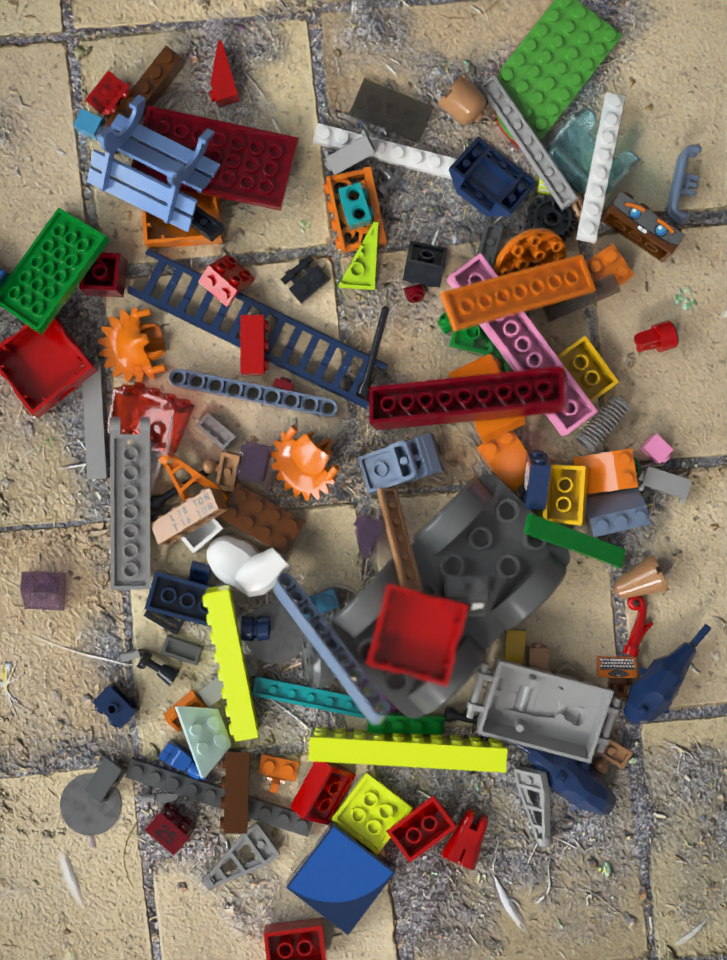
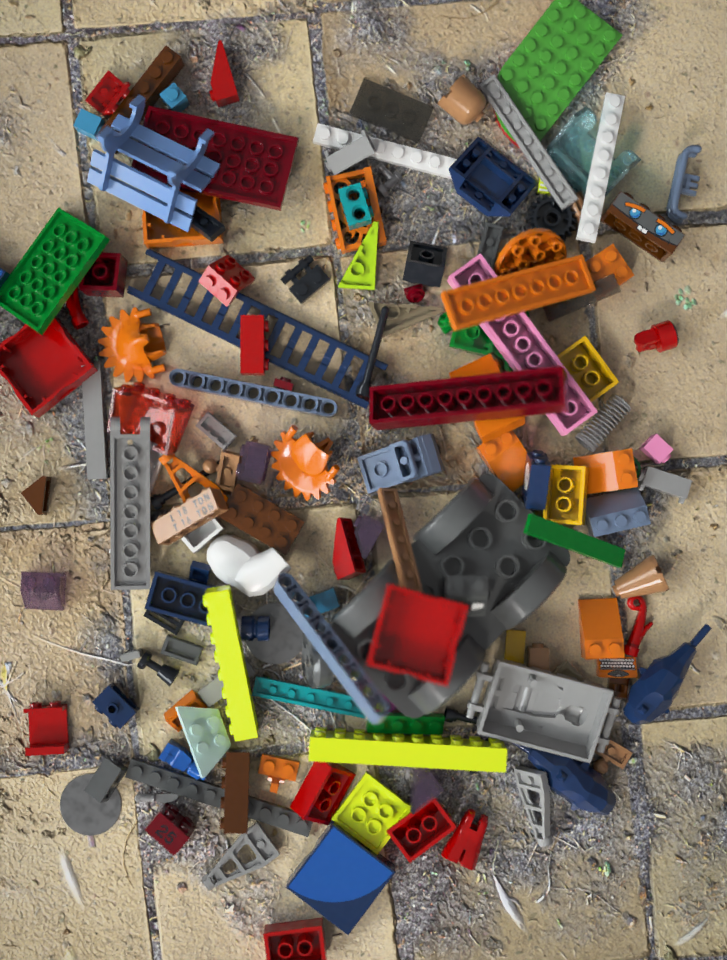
none -> reddish brown slope [21,476,51,515]
none -> red panel [23,701,69,756]
none -> red plant [65,287,89,330]
none -> dark azure brick [159,82,190,112]
none -> red slope [332,517,366,580]
none -> dark tan wing [368,302,444,338]
none -> clear purple slope [409,767,444,814]
none -> orange slope [578,597,625,660]

